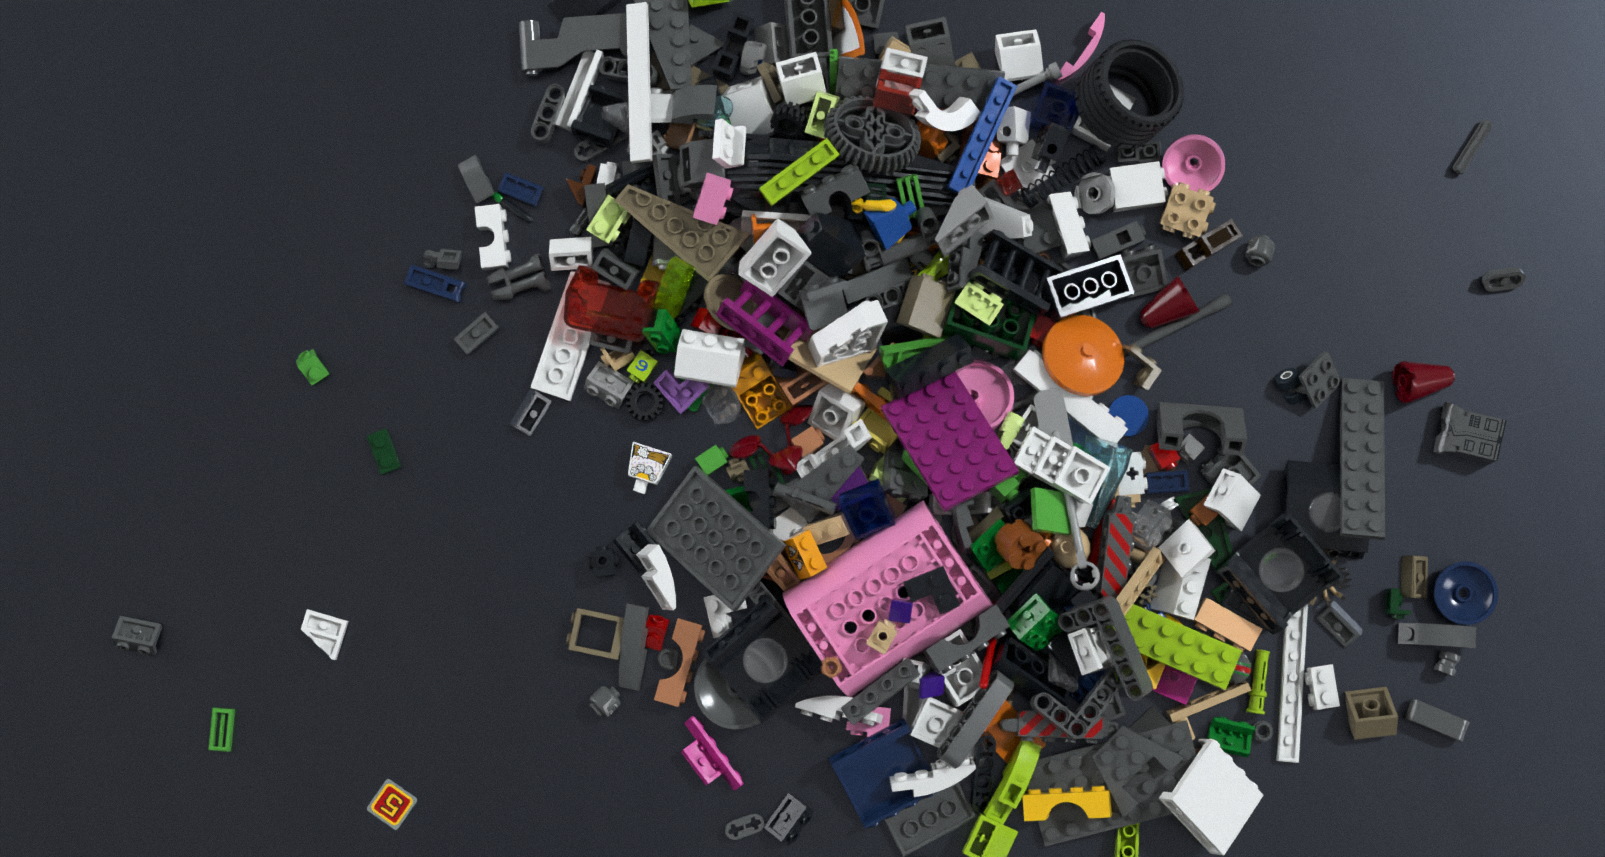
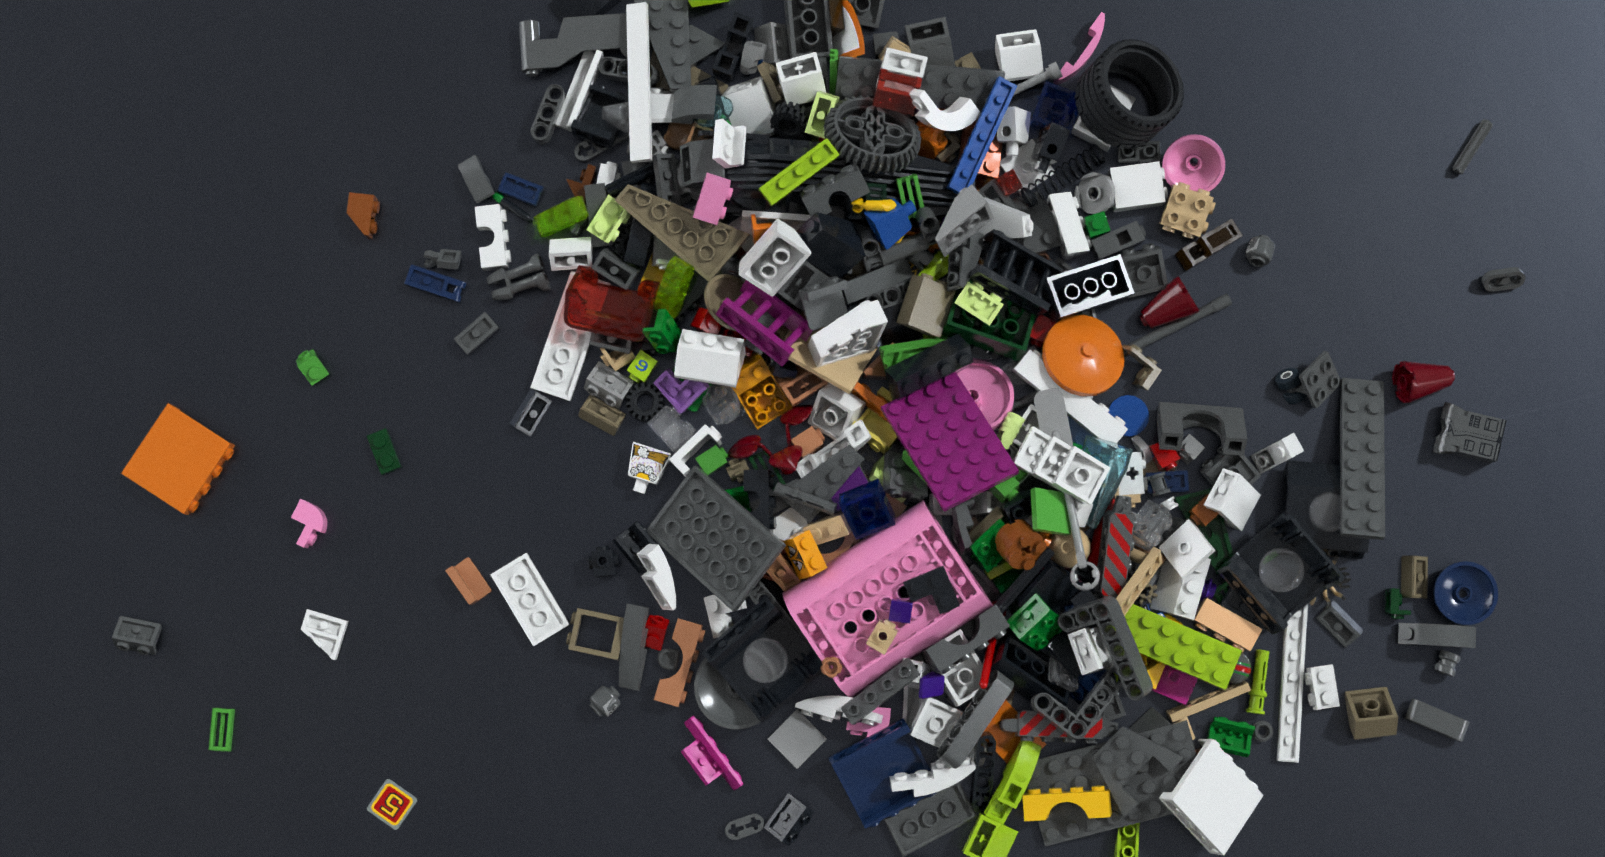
none -> orange panel [121,403,235,515]
none -> bright pink brick [291,499,327,548]
none -> dark orange slope [346,192,380,239]
none -> nougat panel [445,557,492,605]
none -> white plate [490,553,570,647]
none -> clear neon green beam [533,196,589,237]
none -> dark tan slope [578,395,626,436]
none -> clear brick [647,406,696,453]
none -> white panel [669,424,722,477]
none -> light grey tile [768,709,827,769]
none -> green brick [1083,211,1111,241]
none -> white tile [1131,435,1152,464]
none -> dark grey bush [1147,472,1171,497]
none -> dark purple plate [1200,578,1216,601]
none -> white slope [1251,433,1304,474]

